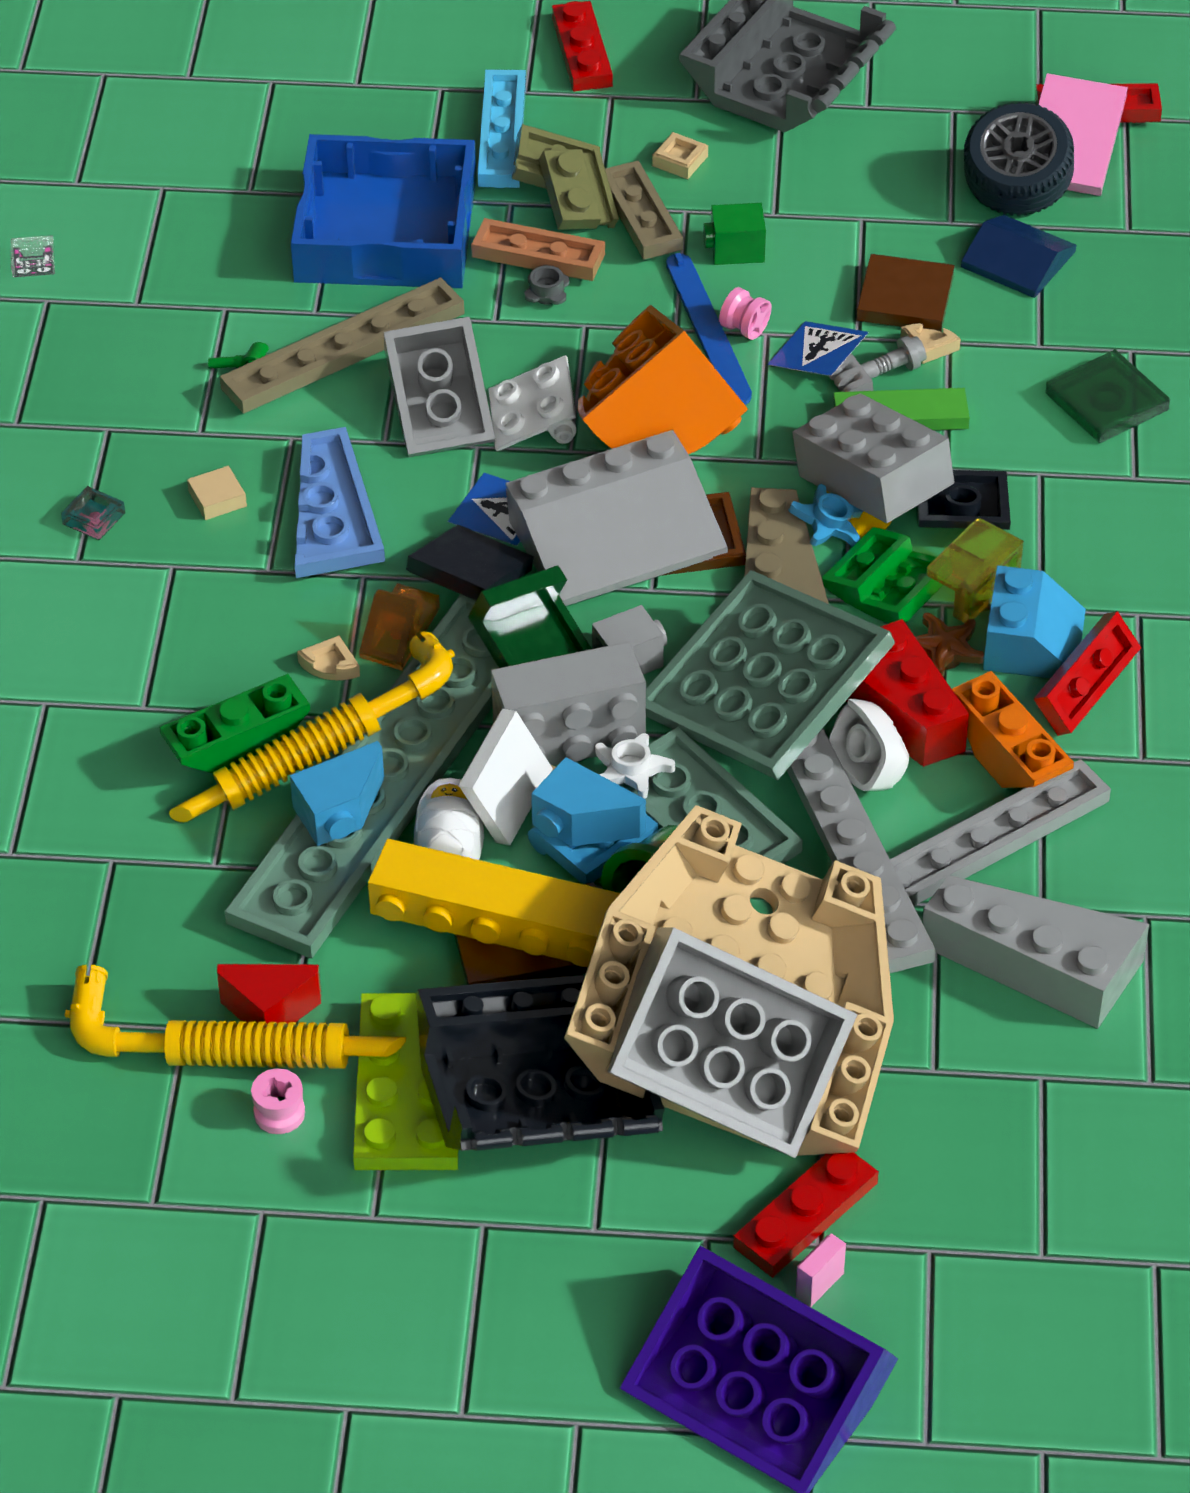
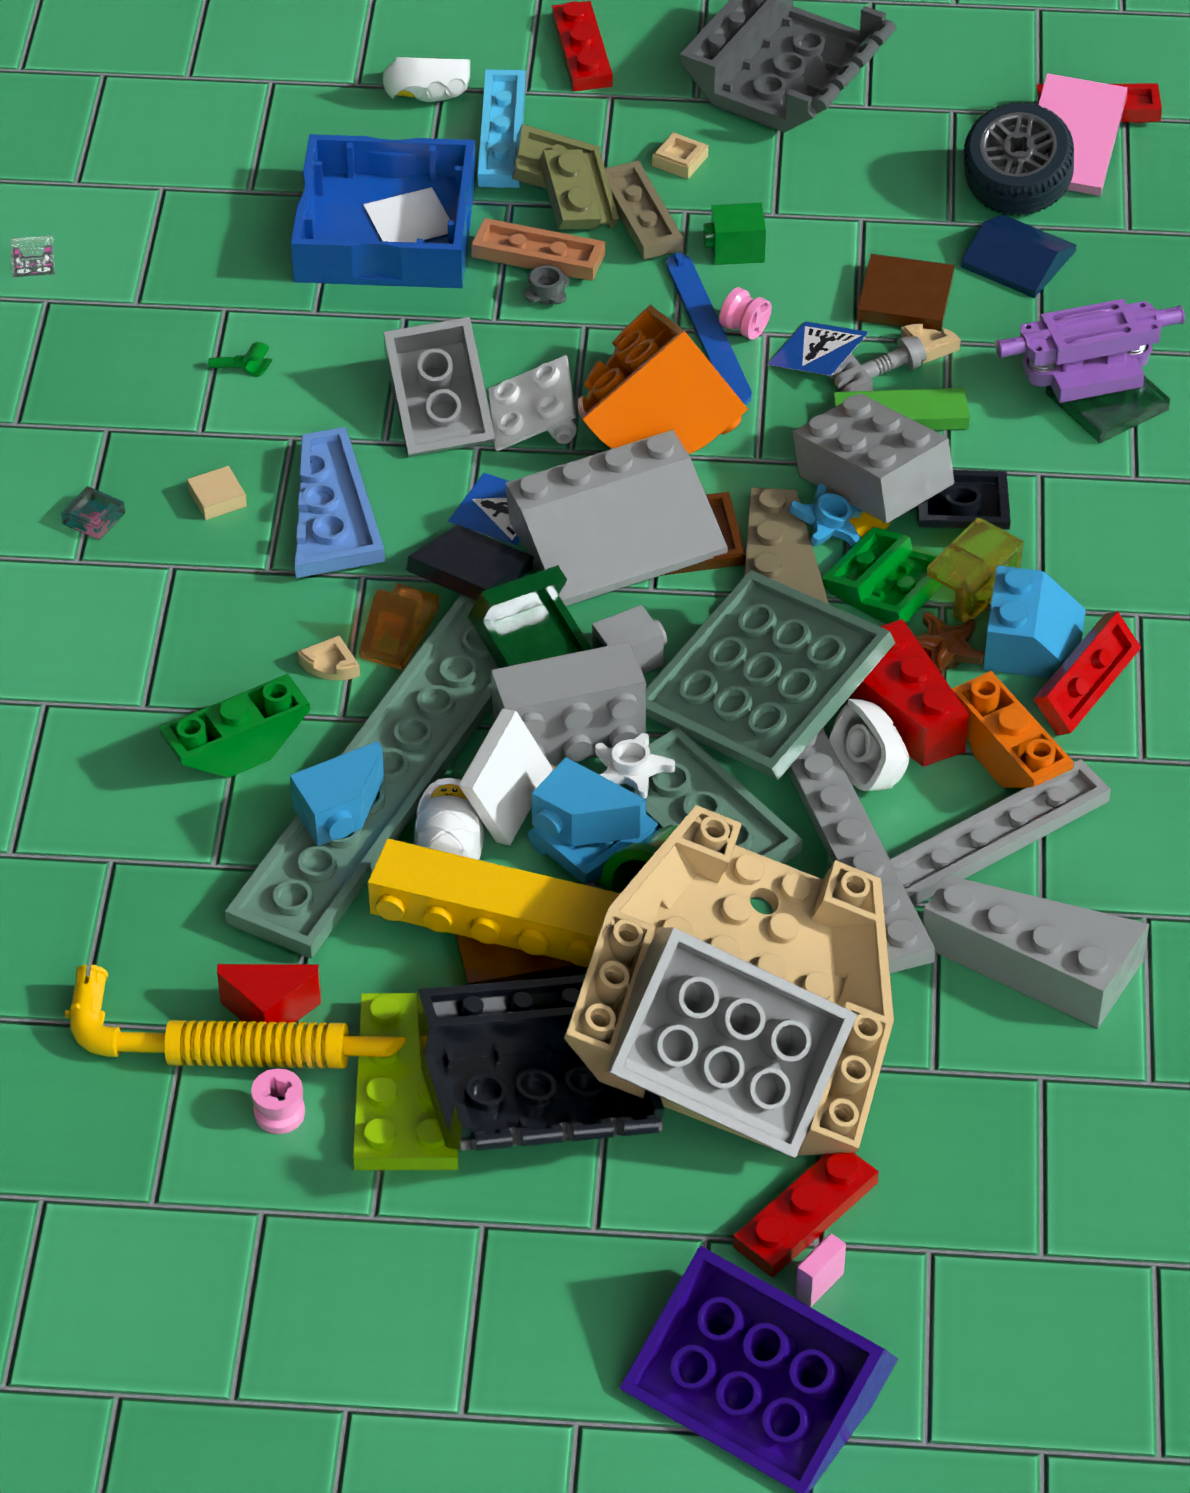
yellow piece [169,631,455,823] -> none
dark tan plate [220,277,465,414] -> none
none -> white sticker [363,187,450,242]
none -> white piece [383,57,470,102]
none -> medium lavender piece [995,299,1185,403]

